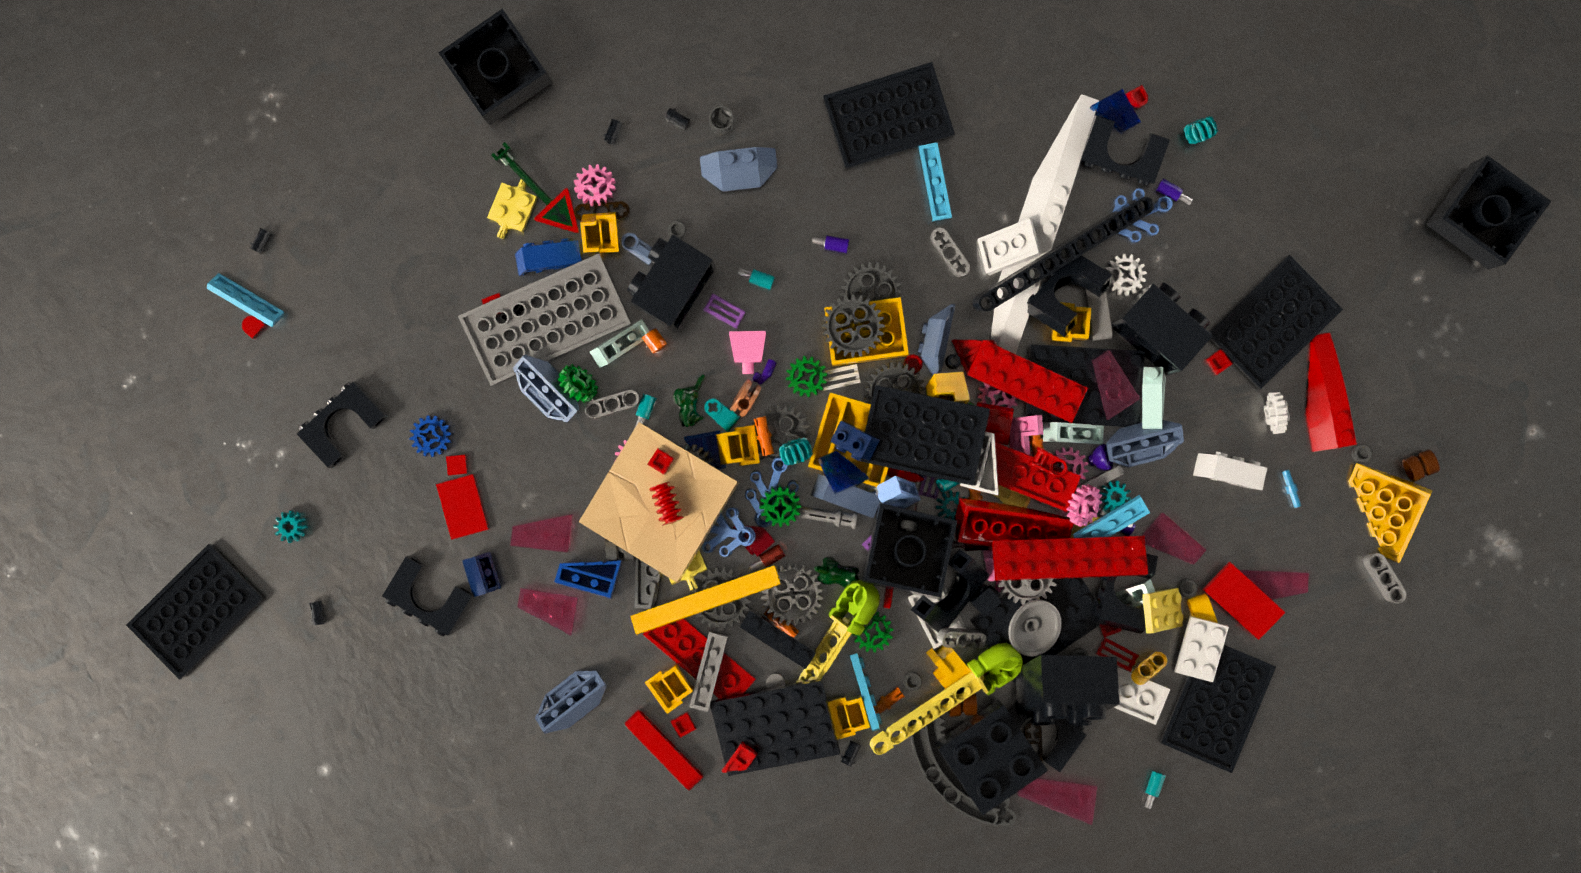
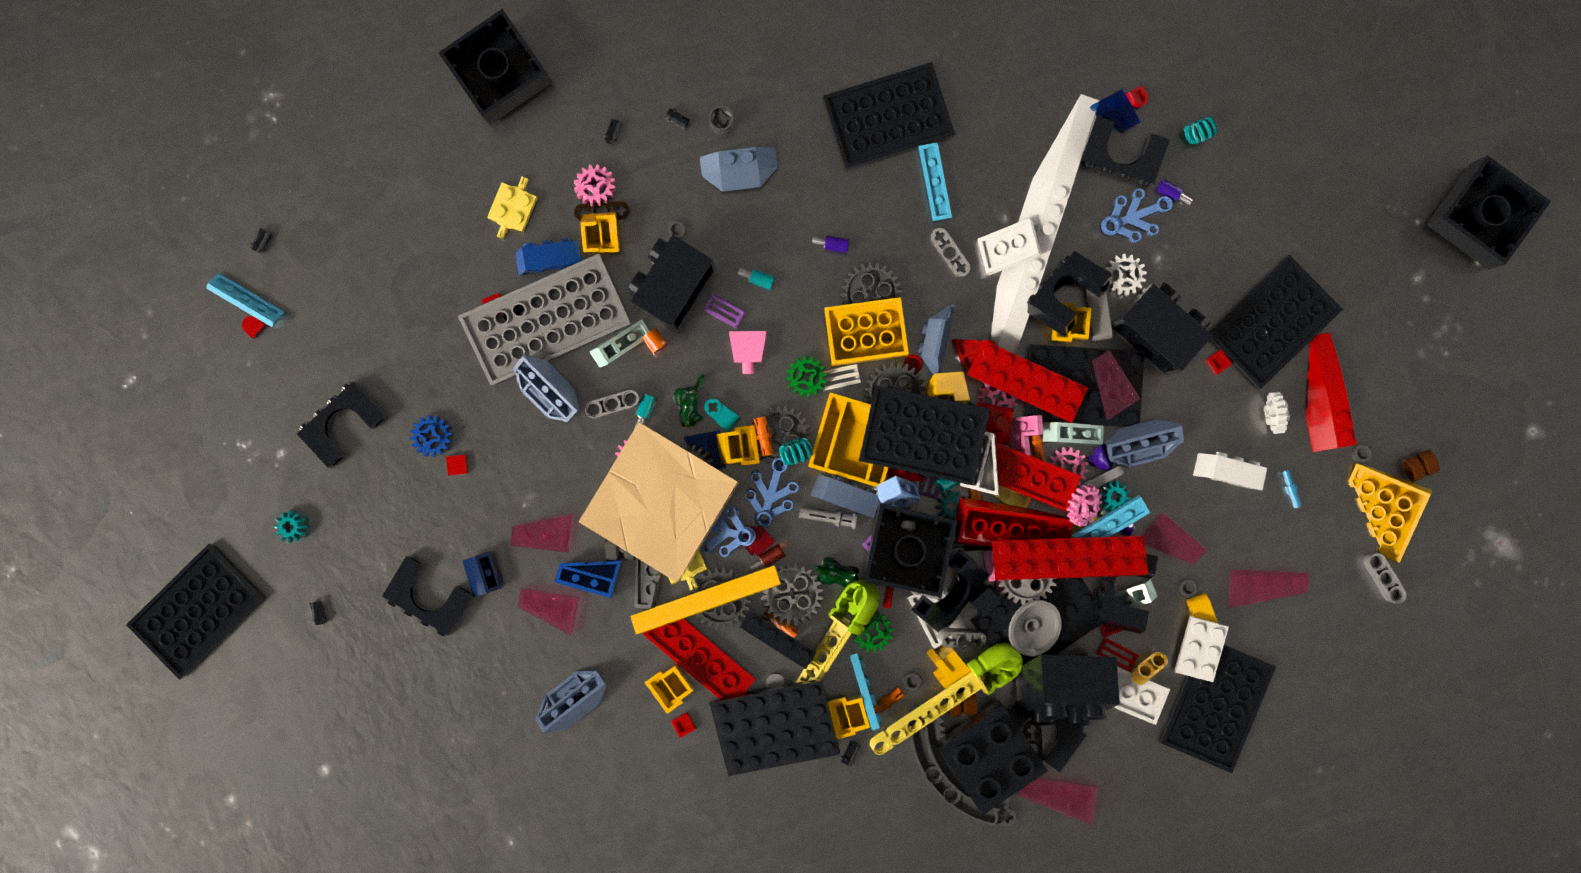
red tile [436,474,489,540] -> none
piece [491,142,579,233] -> none
green gear [558,364,598,403] -> none
sand blue piece [621,233,652,266] -> none
red beam [624,709,704,791] -> none
red tile [647,448,675,475] -> none
red piece [649,482,684,526] -> none
light grey plate [689,631,728,712] -> none
red tile [721,742,758,773] -> none
nougat head [730,379,761,417] -> none
dark purple arm [752,359,777,385] -> none
green gear [759,485,801,527] -> none
clear blue wing [818,451,869,494] -> none
dark grey gear [822,294,885,358] -> none
dark blue brick [830,421,880,462] -> none
black pin [945,354,961,369] -> none
black beam [973,197,1154,312] -> none
red piece [1029,447,1068,477] -> none
light aqua slope [1142,367,1166,429] -> none
light yellow plate [1142,588,1183,633] -> none
teal piece [1144,770,1166,809] -> none
red tile [1203,561,1286,640] -> none

